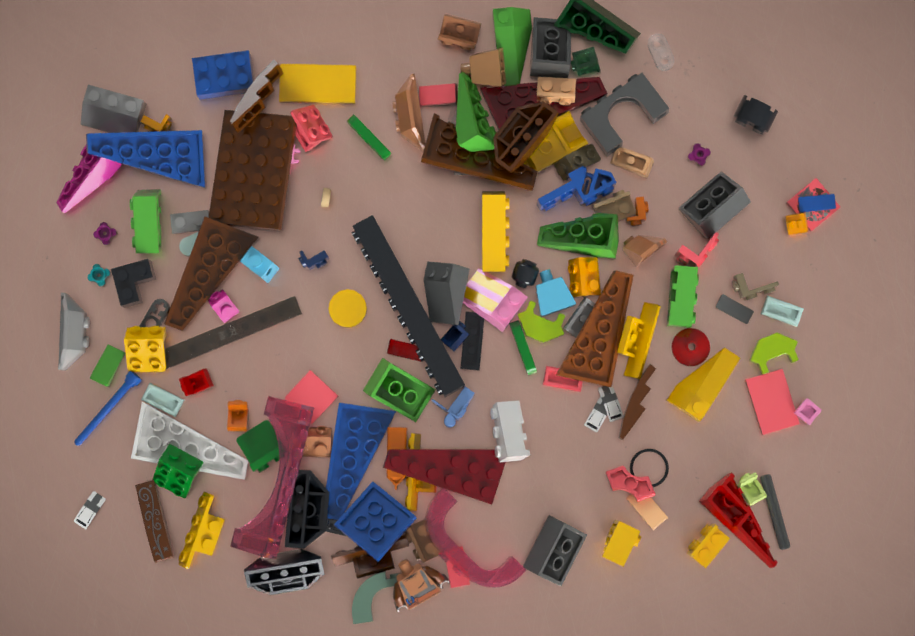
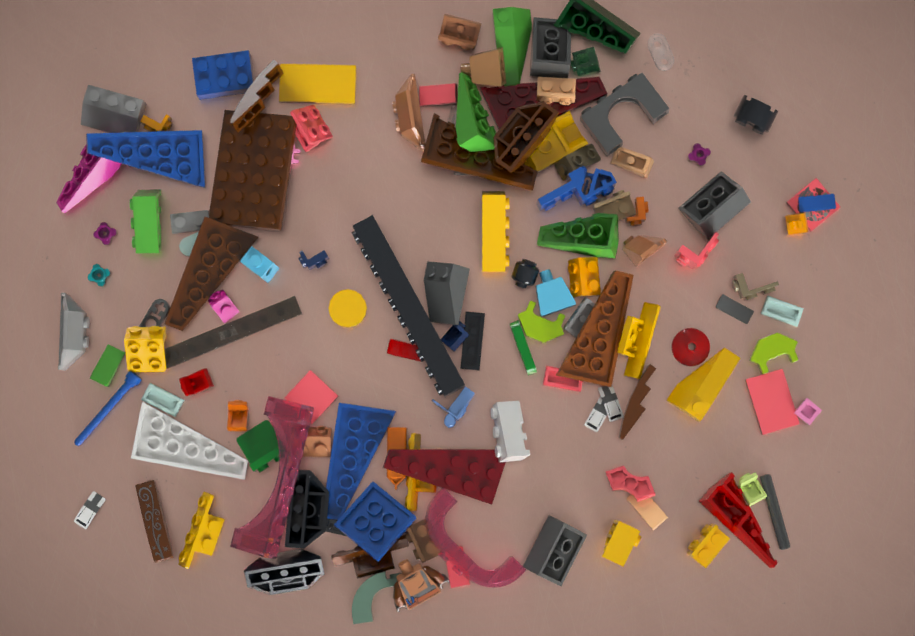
black brick [111,259,156,308] -> none
green bracket [152,444,204,498] -> none
tan tile [321,188,331,207] -> none
green beam [347,114,391,161] -> none
bright green slope [363,358,436,422] -> none
bright pink slope [463,268,528,332] -> none
black piece [630,449,669,487] -> none
bright green wedge [667,265,699,328] -> none

